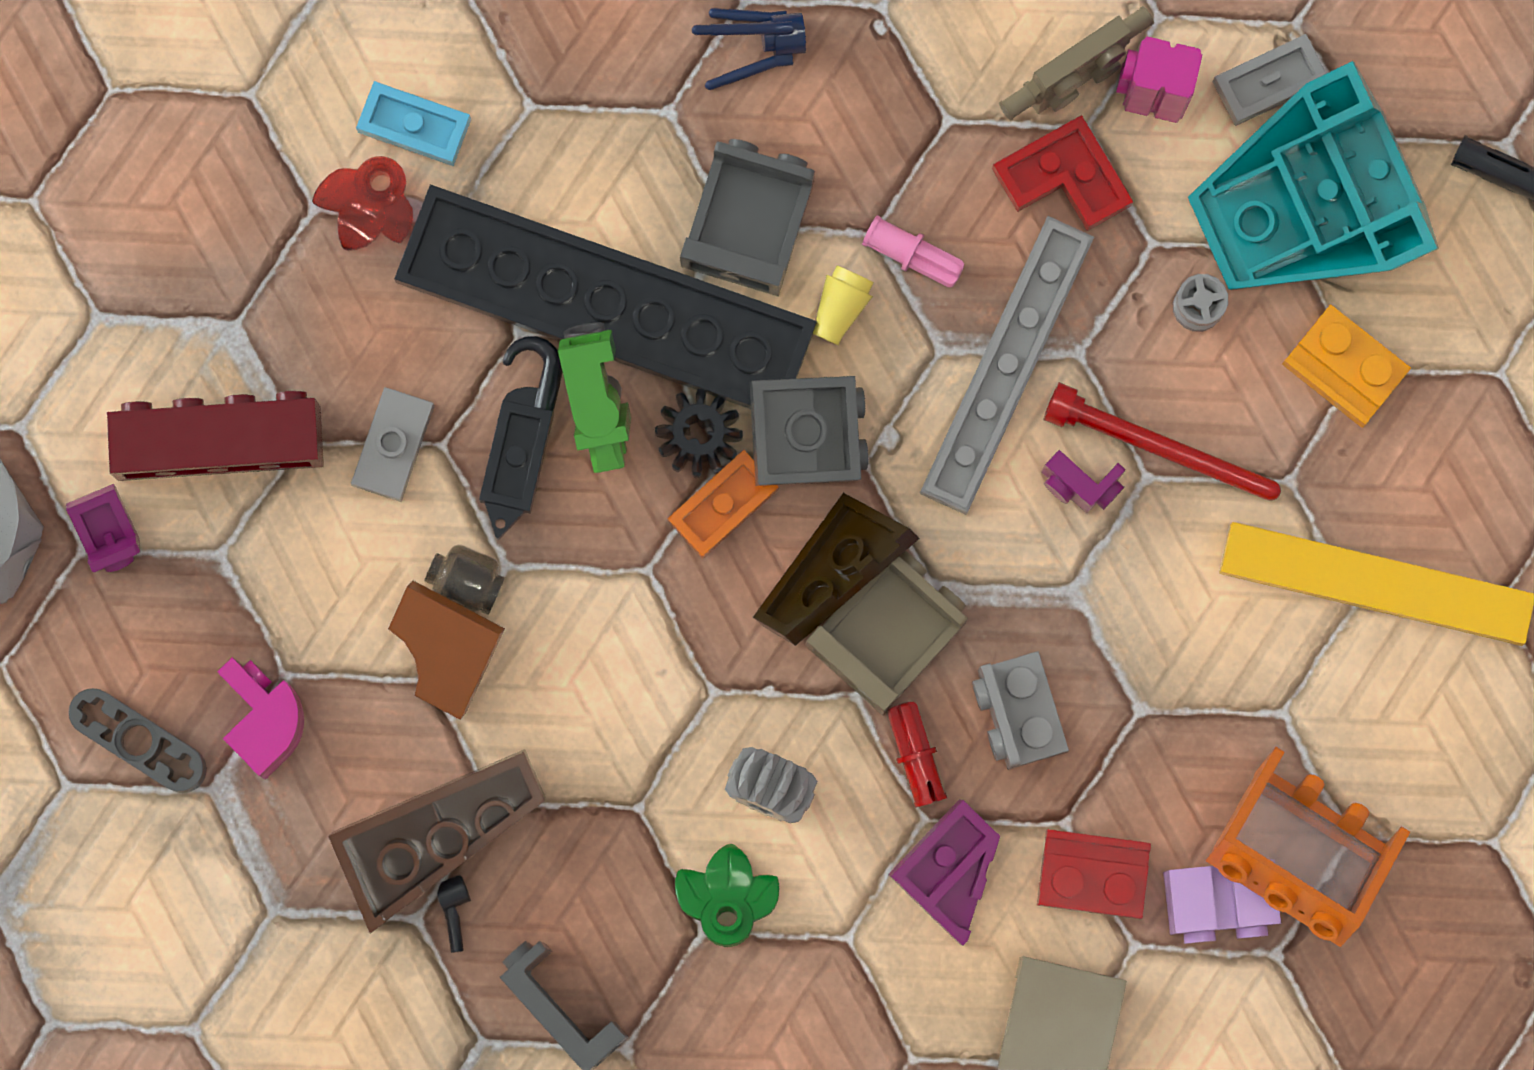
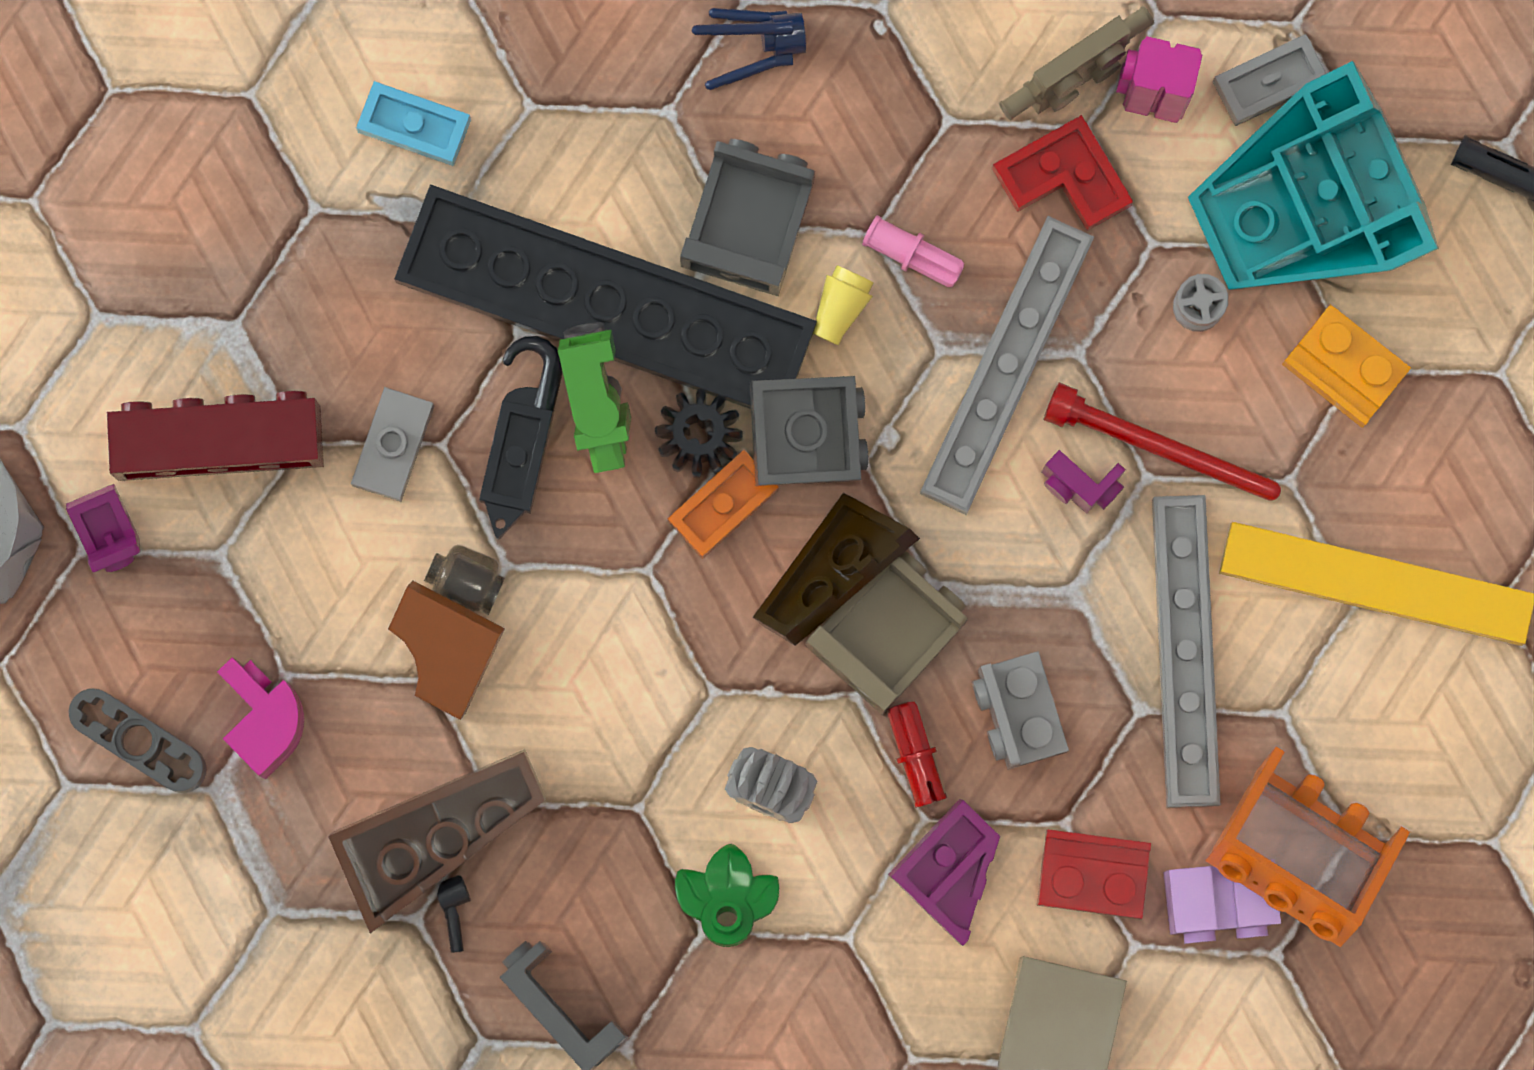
clear red plate [312,156,413,251] -> none
none -> light grey tile [1152,495,1221,808]

